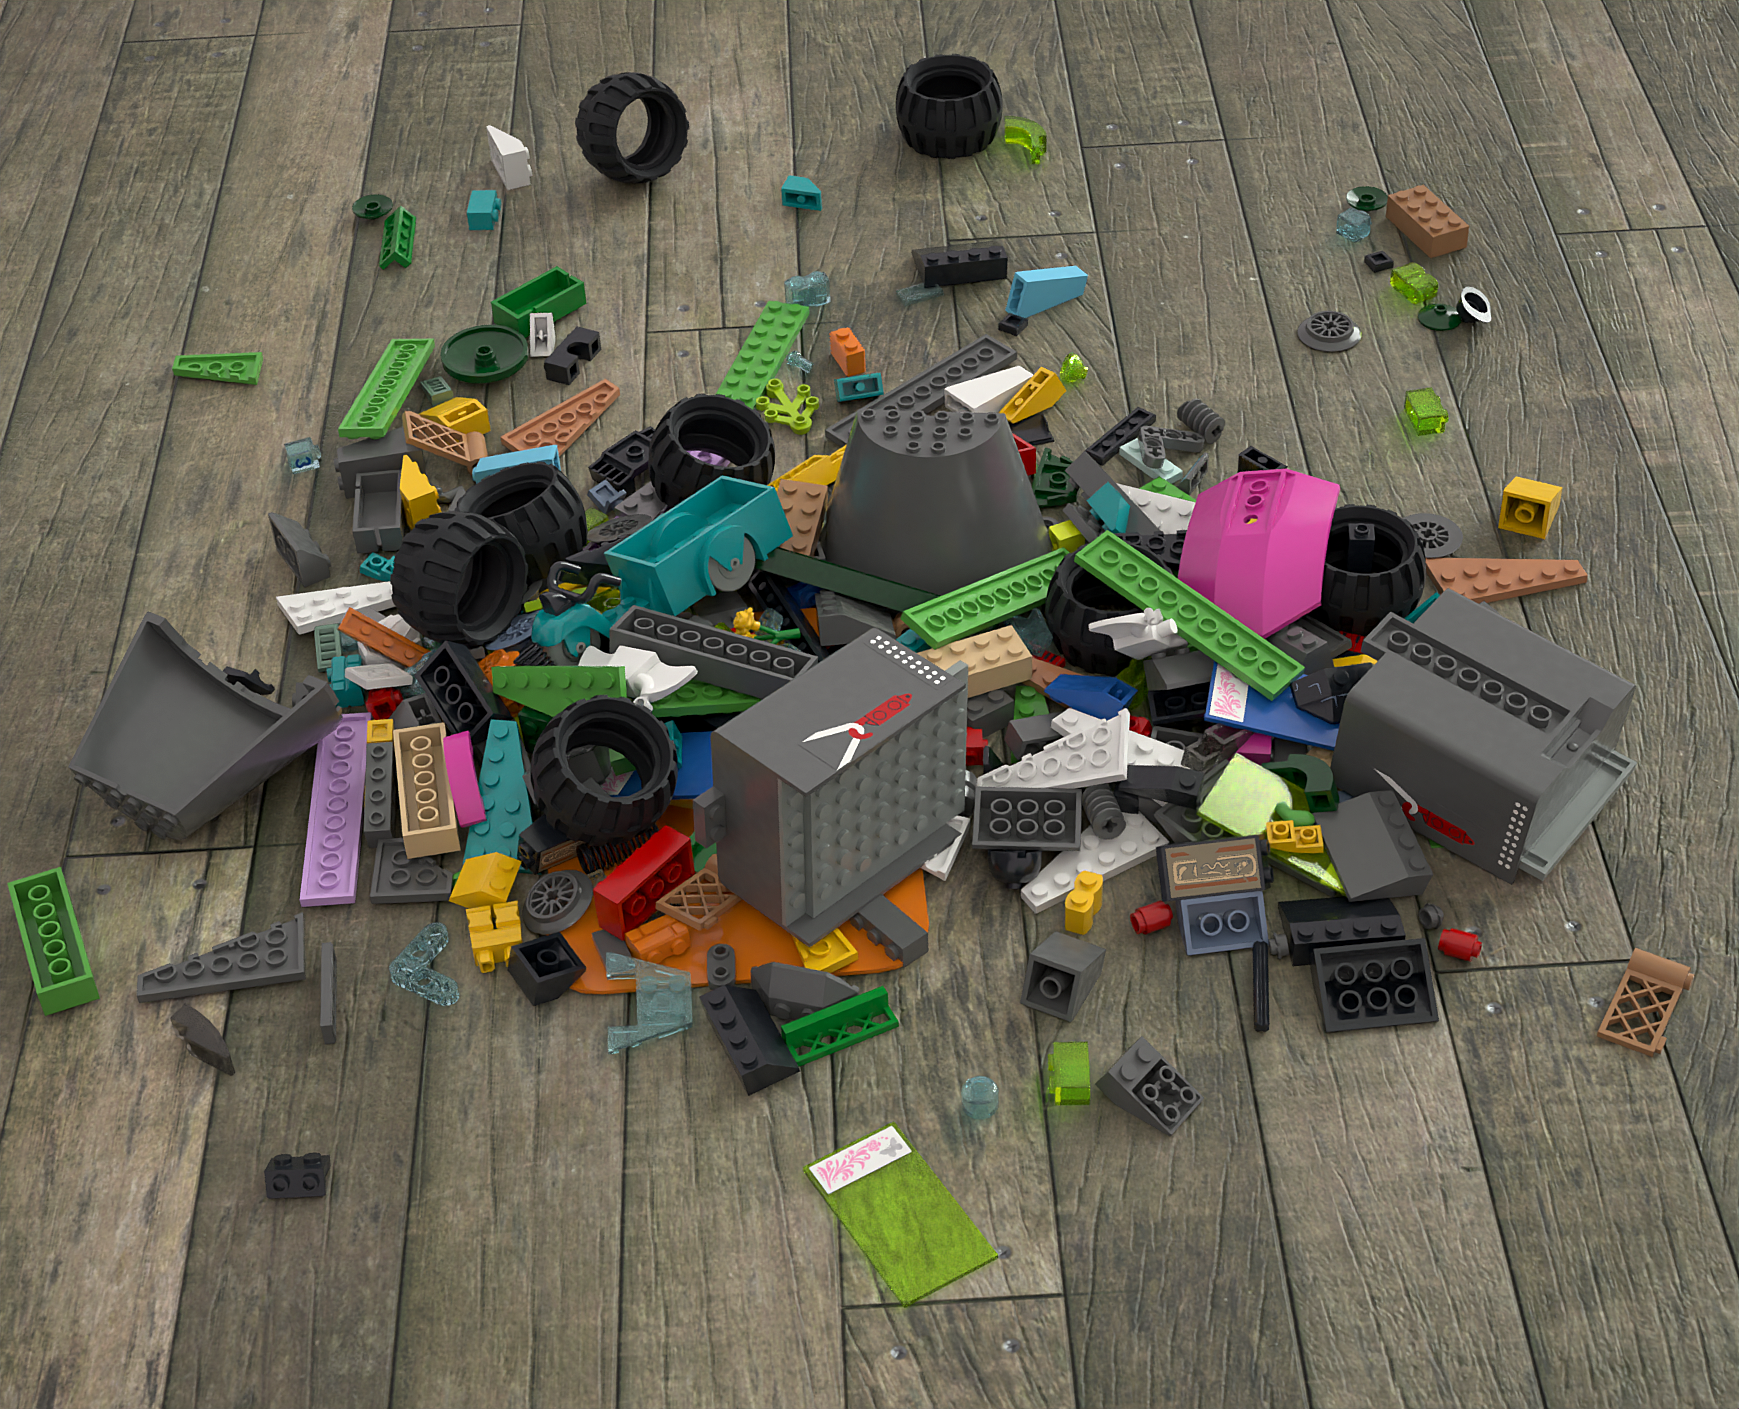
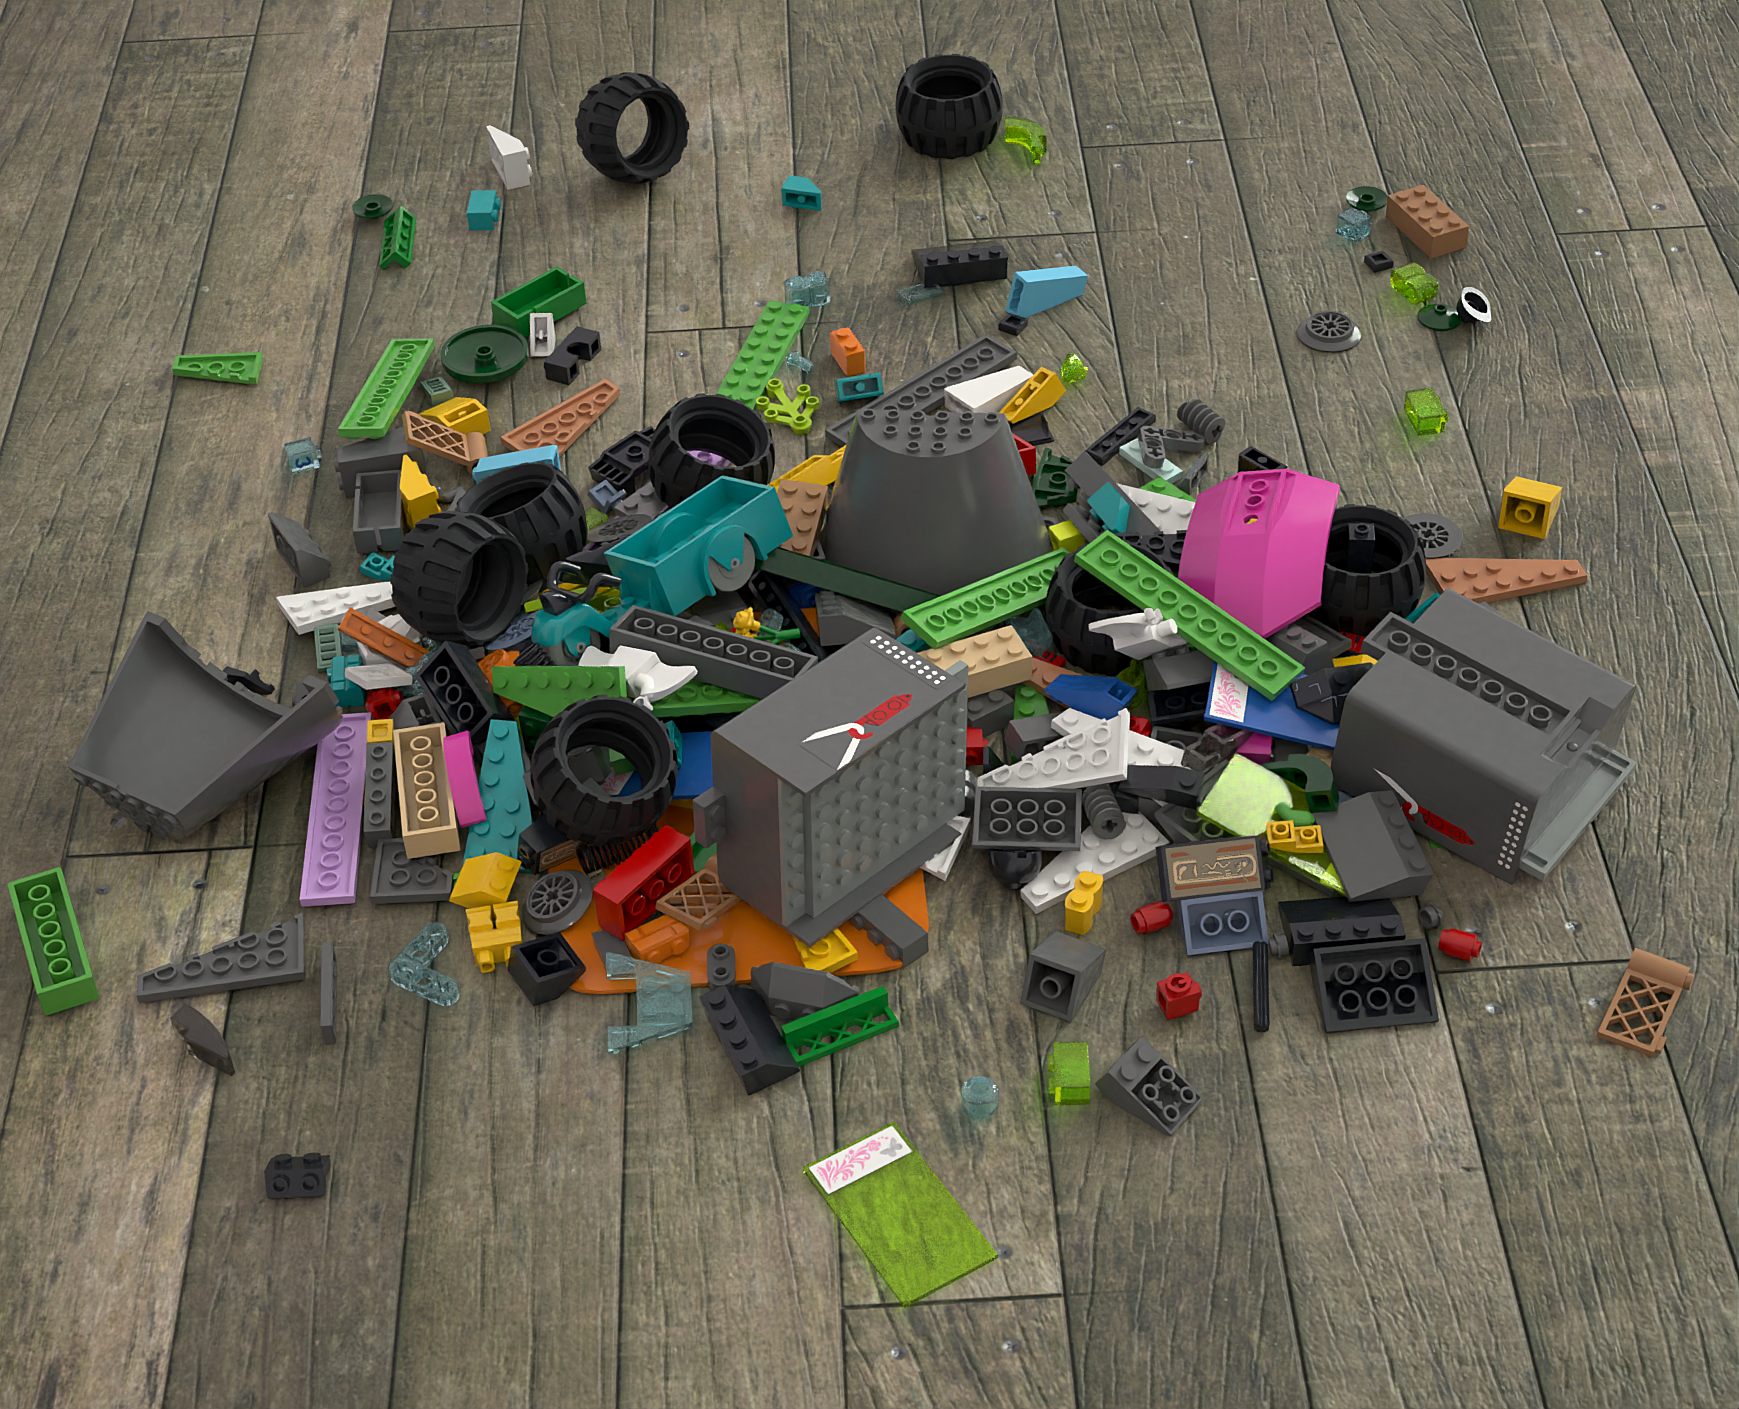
none -> red brick [1156,972,1202,1020]

